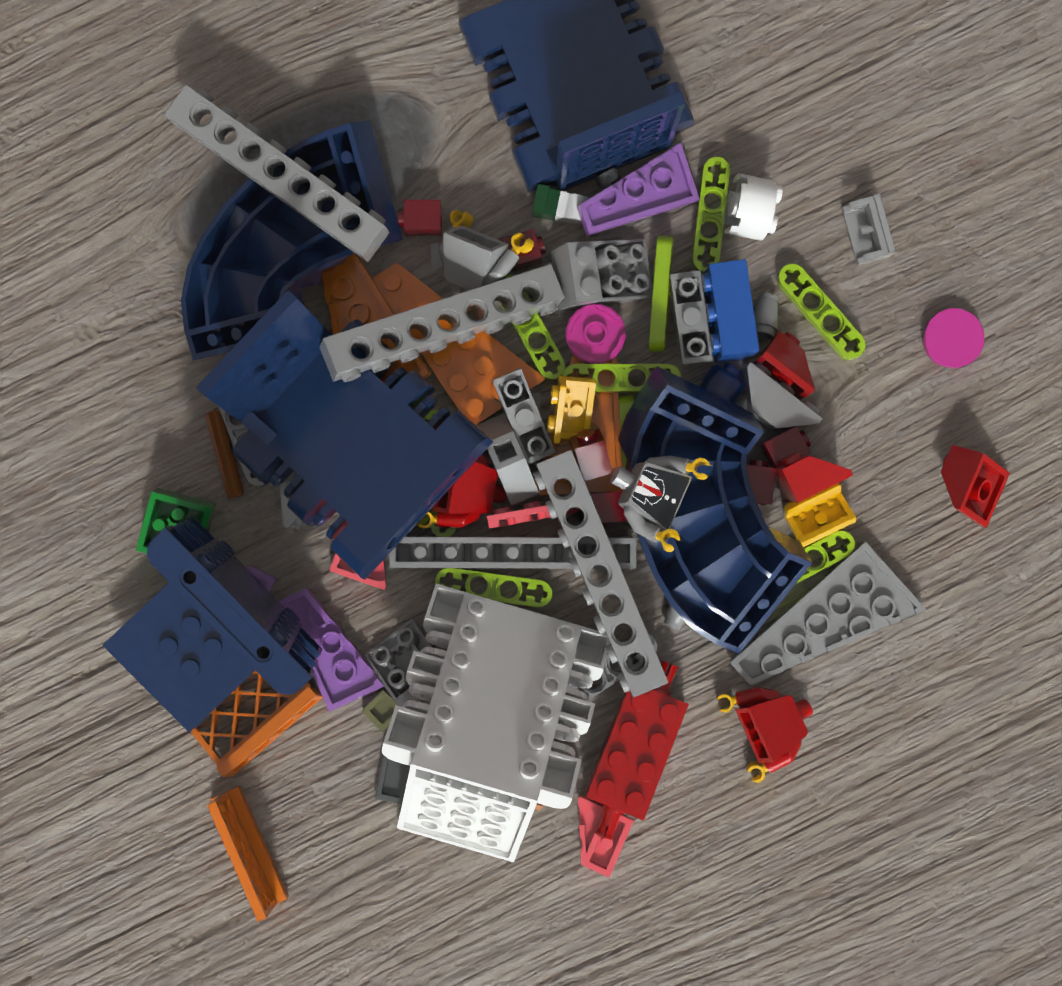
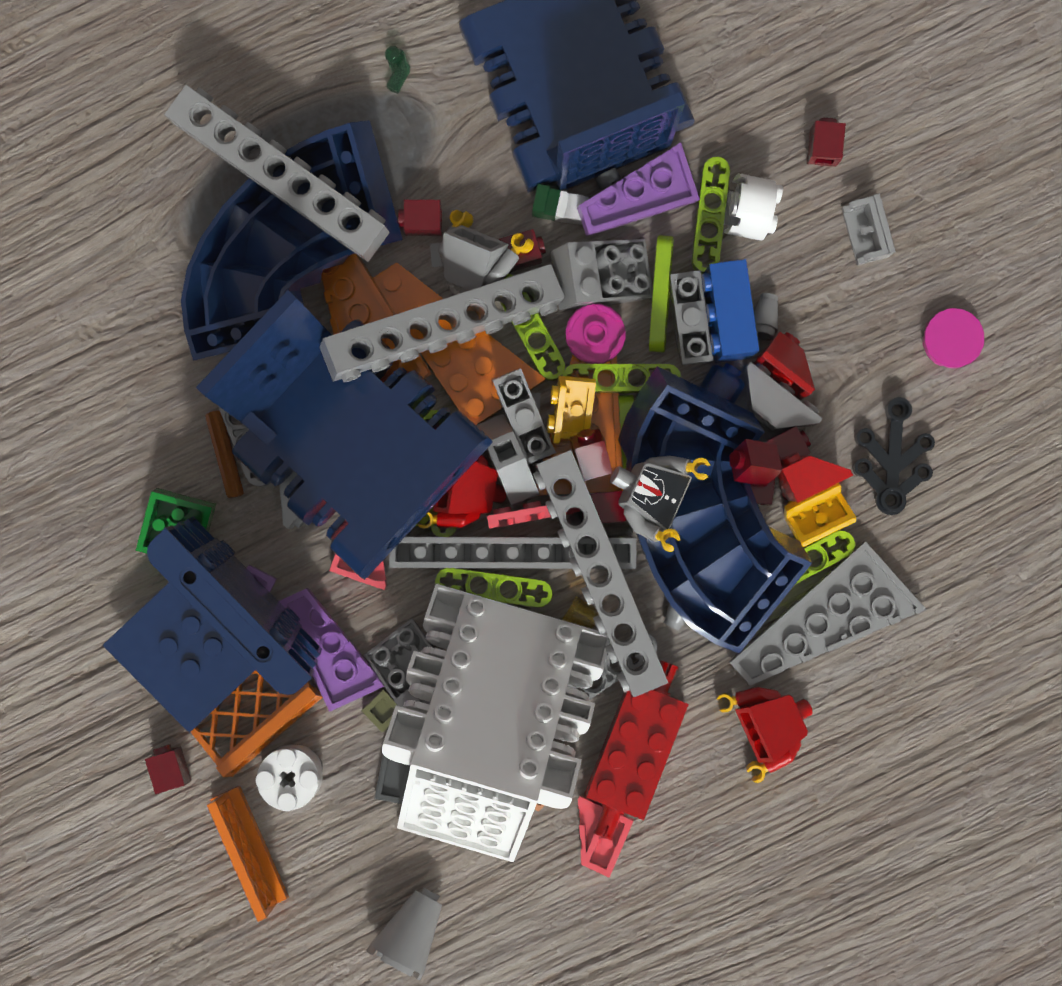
lime beam [777,264,866,360] -> none
red slope [940,445,1010,528] -> none
none -> dark red brick [145,744,191,795]
none -> white brick [256,745,323,812]
none -> light grey cone [367,888,442,980]
none -> clear green arm [385,46,411,94]
none -> clear yellow slope [562,596,598,629]
none -> dark red brick [729,439,783,487]
none -> dark red brick [807,117,846,167]
none -> black plant [852,397,935,515]

